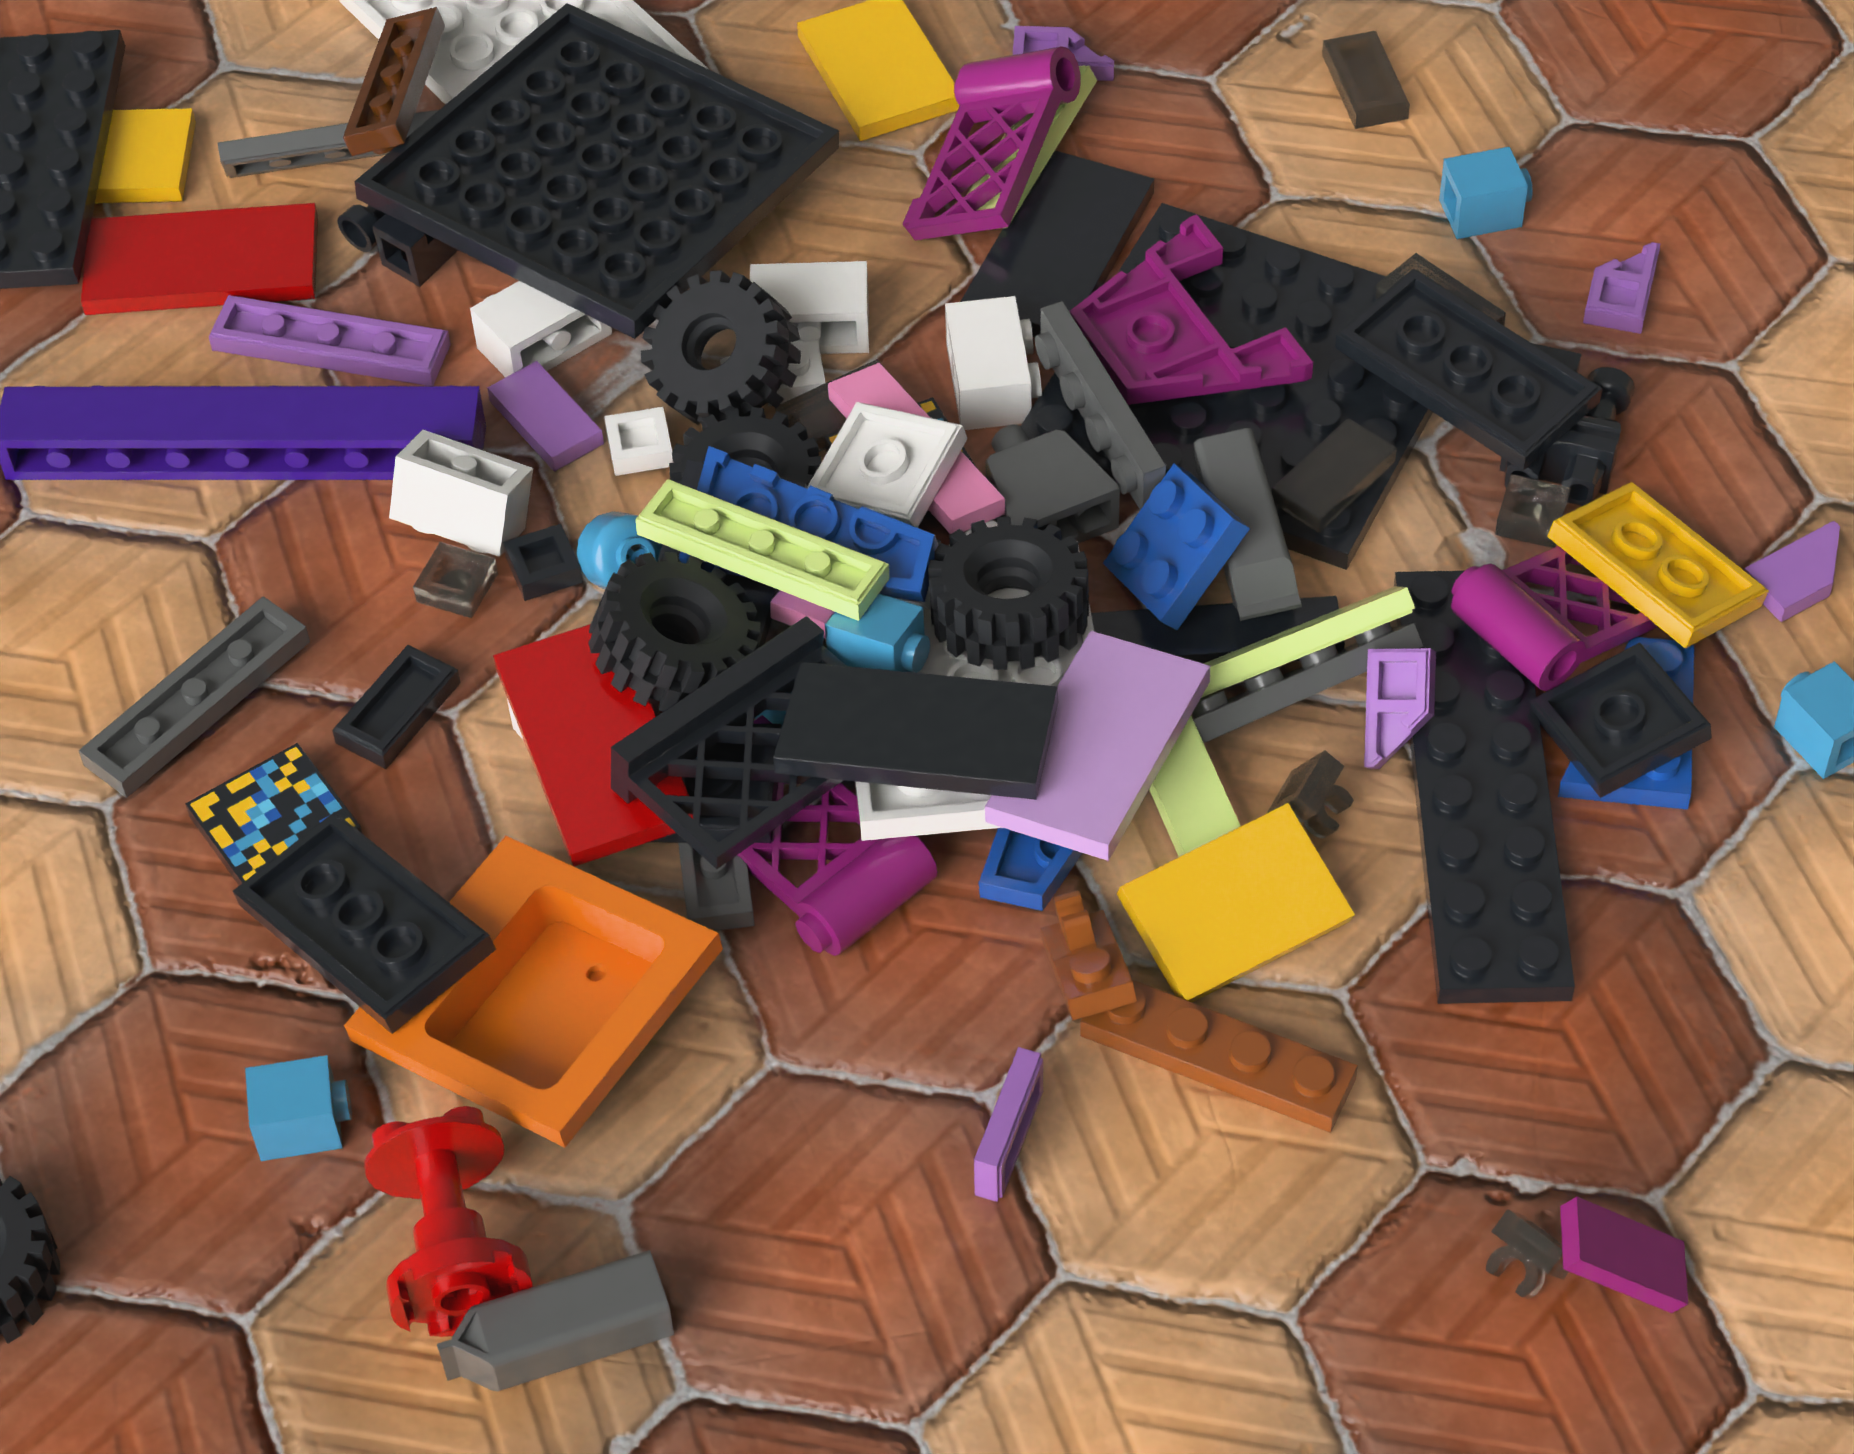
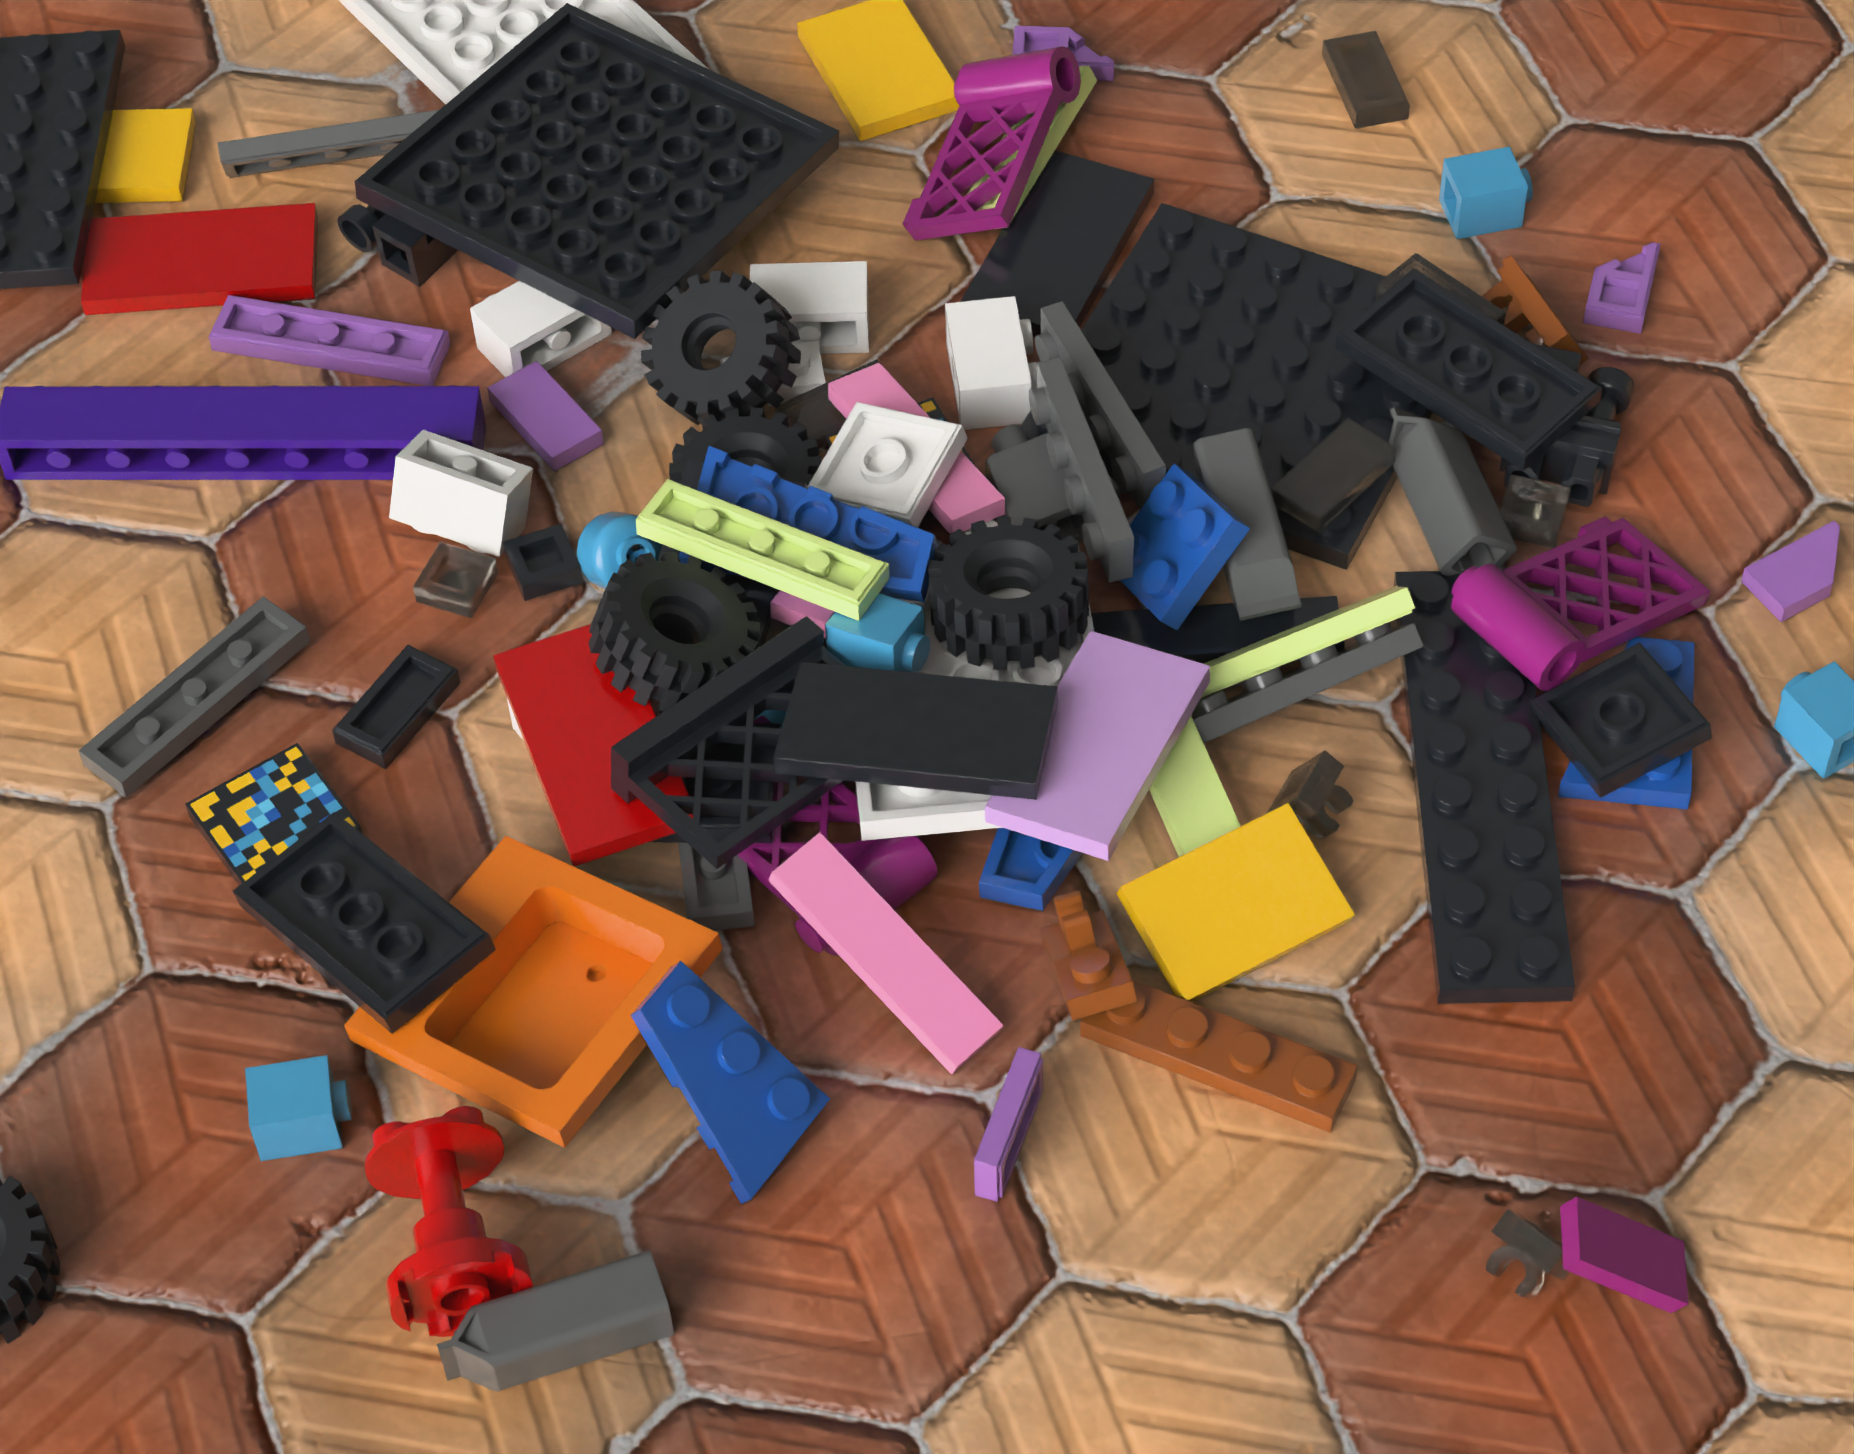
reddish brown plate [343,7,445,156] -> none
white plate [604,407,673,476] -> none
magenta wing [1070,214,1313,405] -> none
tile [1364,648,1436,769] -> none
yellow tile [1547,482,1769,649] -> none
none -> blue wing [631,961,830,1204]
none -> bright pink tile [768,832,1004,1074]
none -> dark grey plate [1029,357,1134,583]
none -> dark grey piece [1387,407,1517,576]
none -> dark orange plate [1479,254,1589,365]

